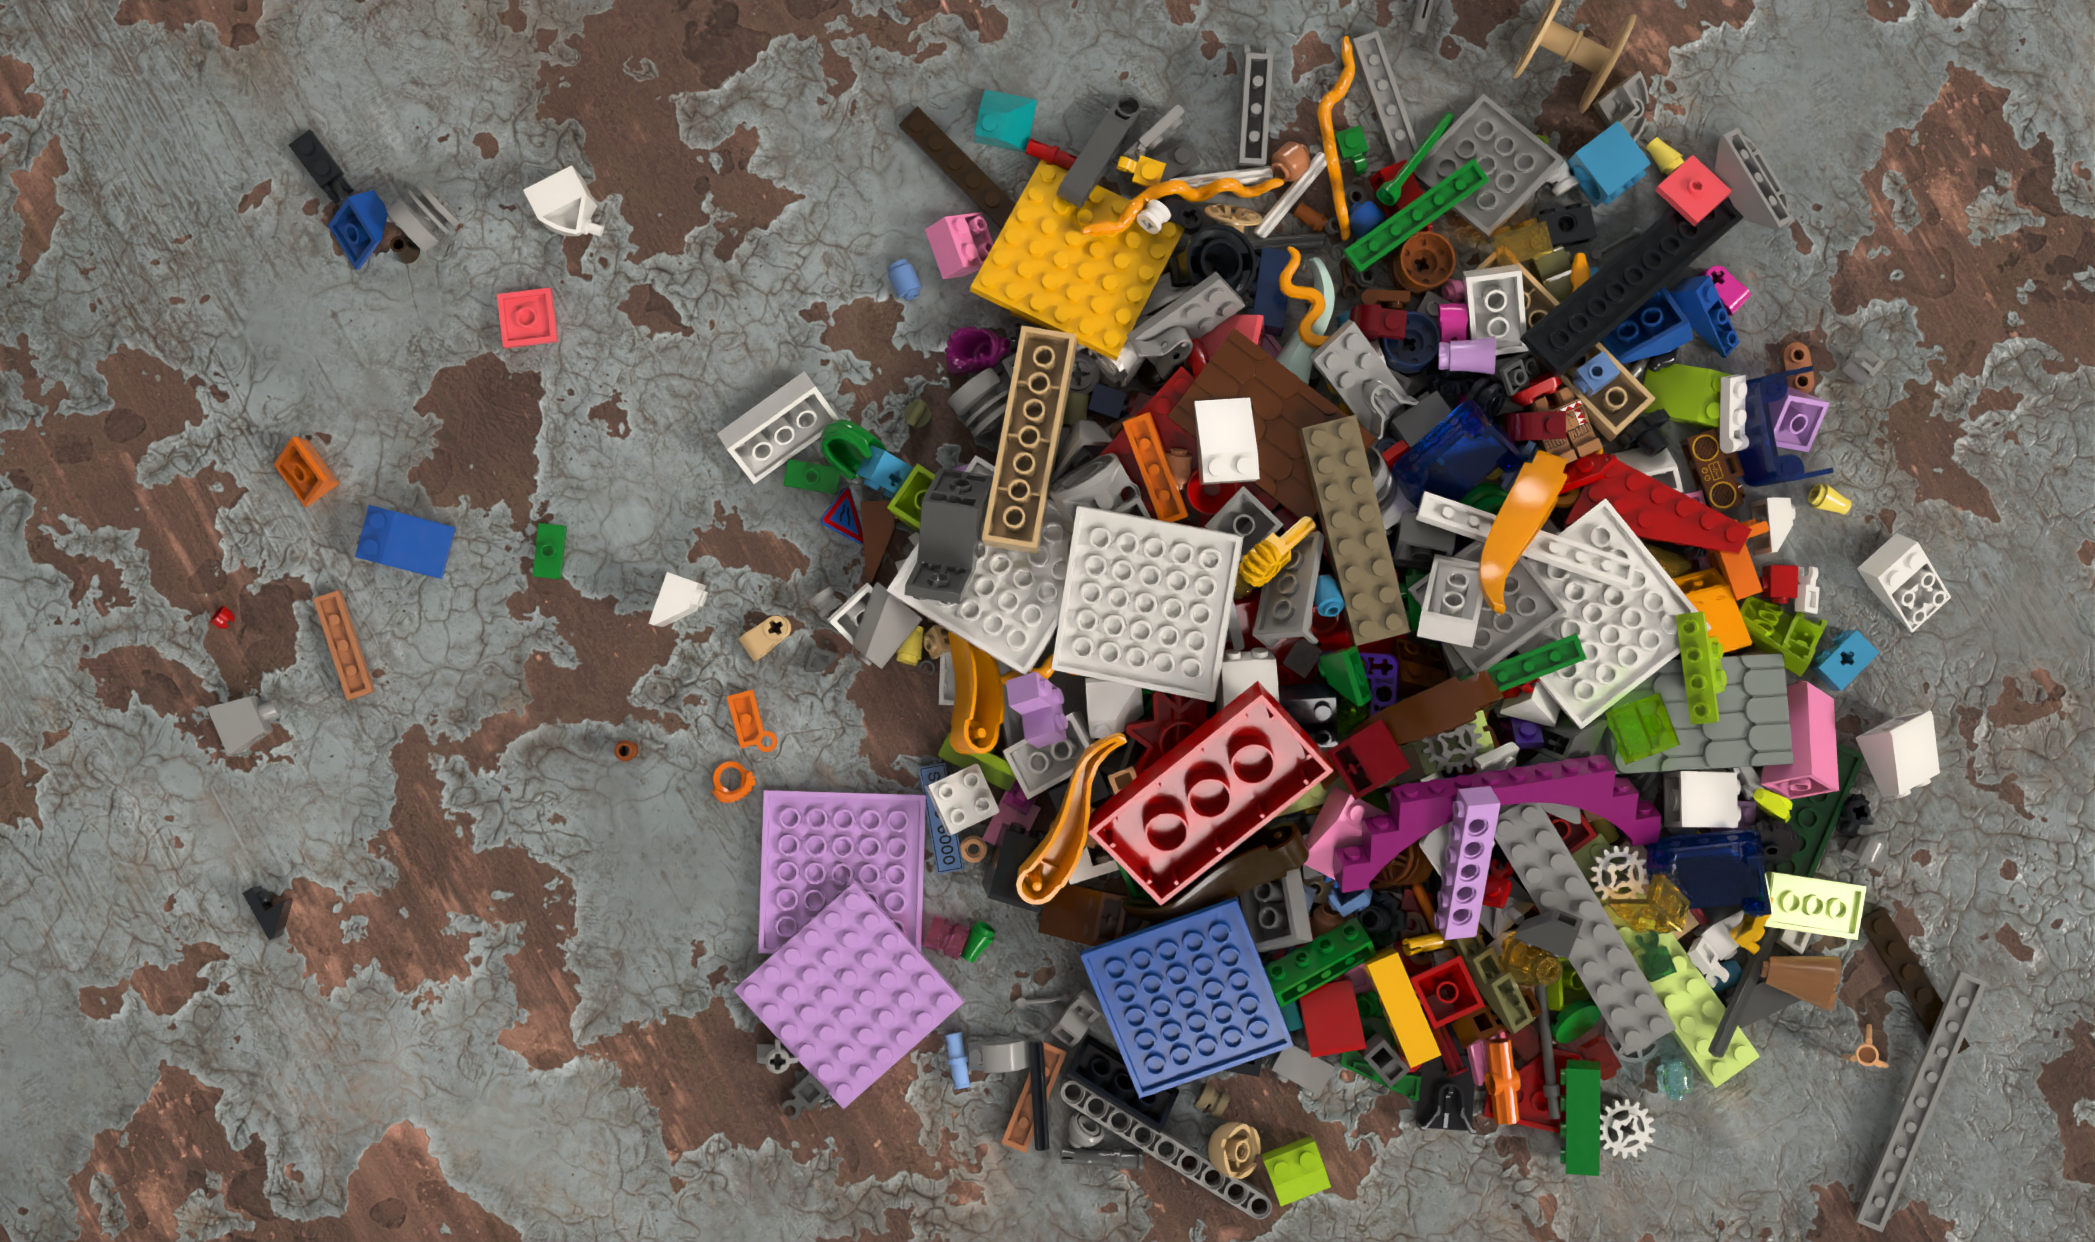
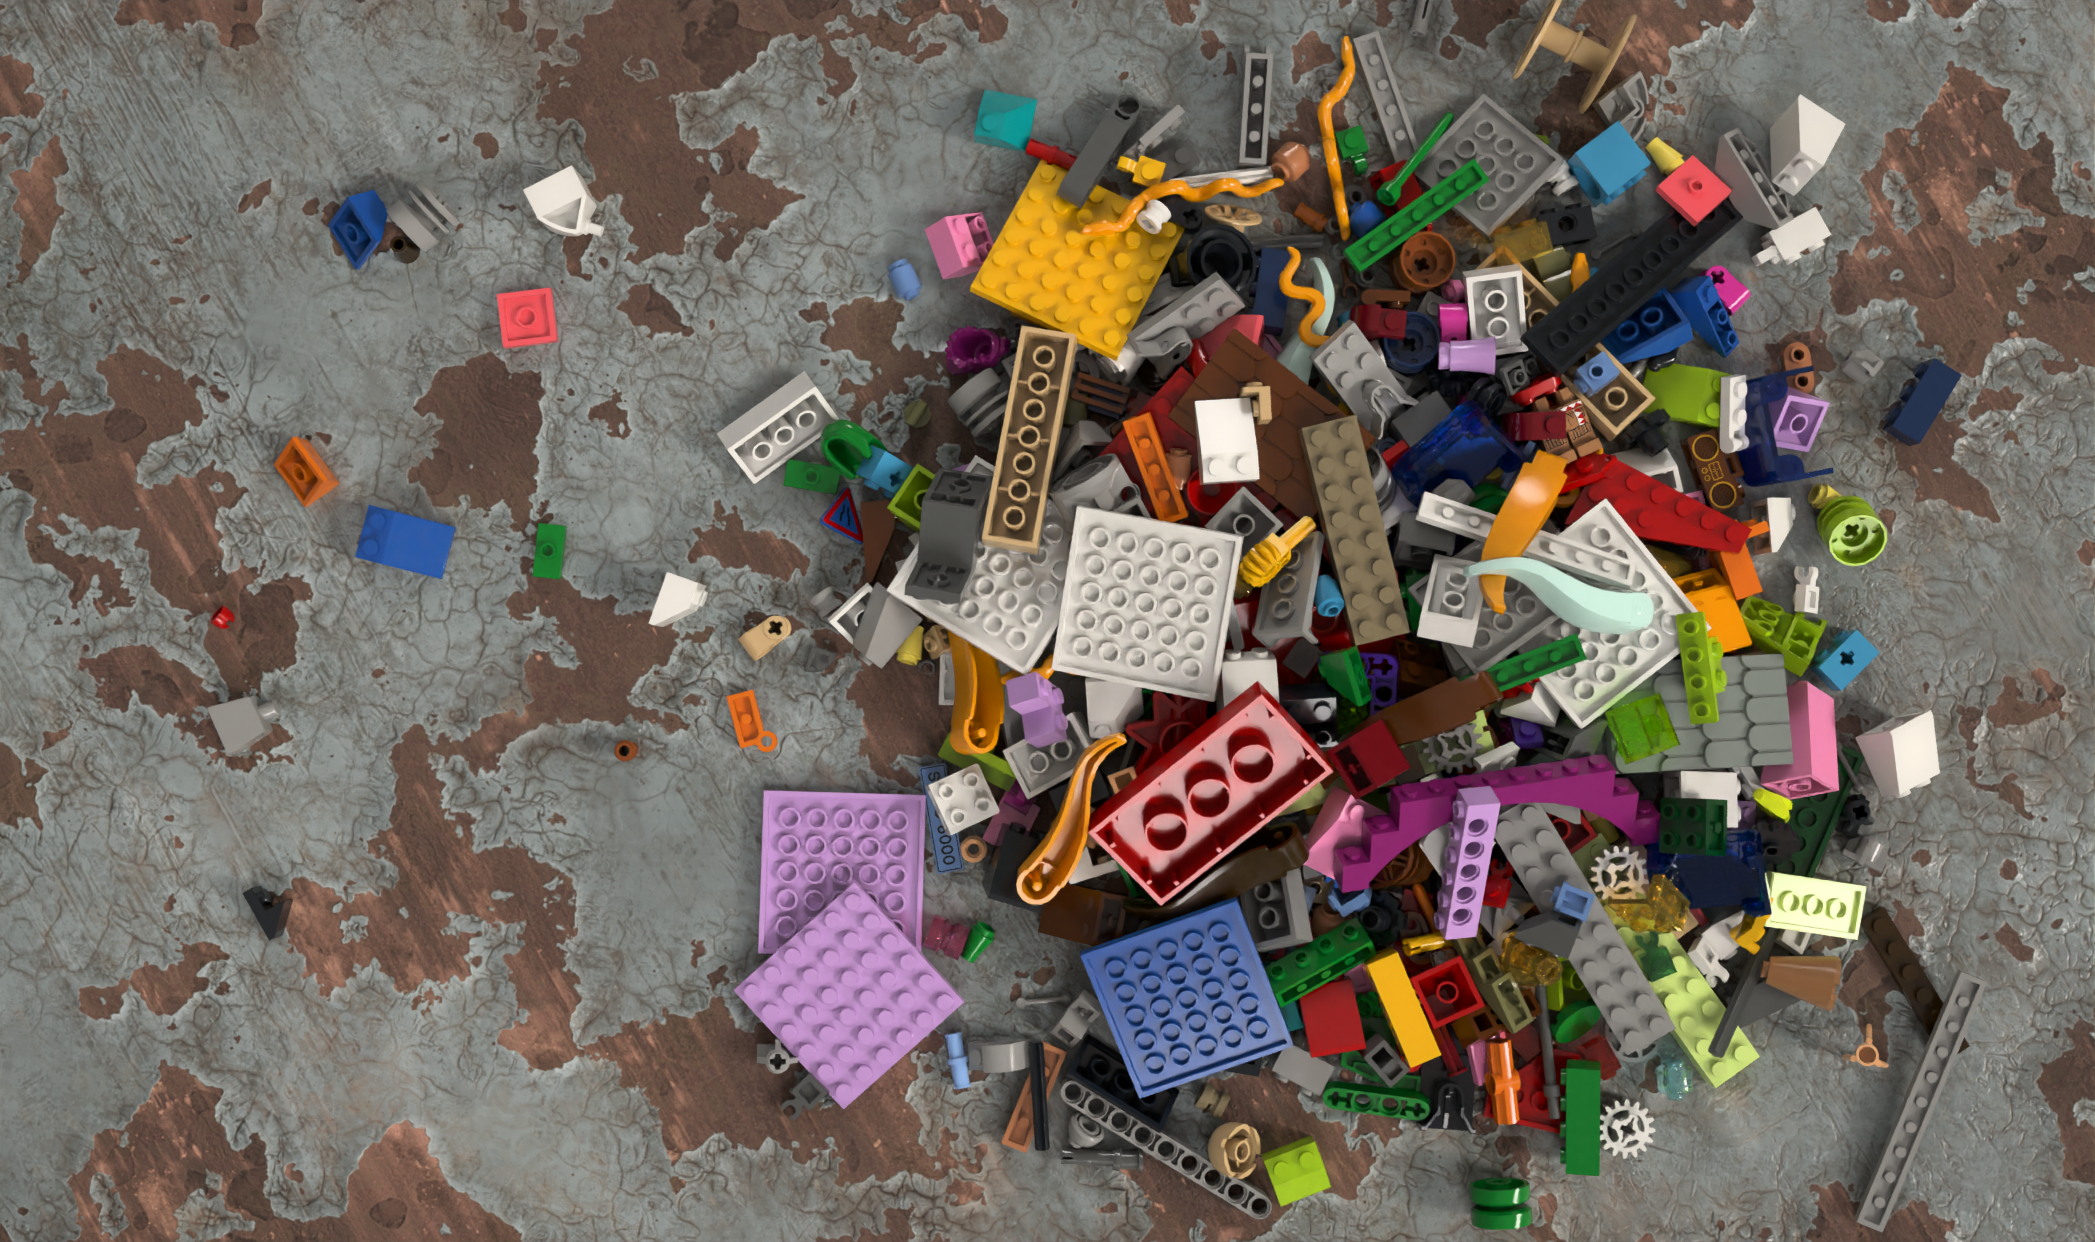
black hinge [289,129,354,204] -> none
nougat plate [313,590,376,701] -> none
orange piece [711,761,756,803] -> none
dark brown plate [899,106,1016,230] -> none
white axle [1254,152,1327,238] -> none
dark azure cone [1705,958,1743,993] -> none
red brick [1759,565,1798,604] -> none
white slope [1857,533,1951,633] -> none
none -> reddish brown tile [1070,372,1130,416]
none -> tan bracket [1239,382,1272,425]
none -> green beam [1323,1081,1430,1121]
none -> light grey piece [1432,479,1476,505]
none -> light aqua animal [1463,557,1654,634]
none -> green wheel [1468,1177,1533,1230]
none -> medium blue bracket [1550,881,1595,923]
none -> dark green bracket [1659,797,1727,856]
none -> white hinge [1751,207,1831,267]
none -> white slope [1770,94,1845,196]
none -> lime wheel [1817,495,1887,566]
none -> dark grey hinge [1836,741,1864,793]
none -> dark blue brick [1883,358,1962,446]

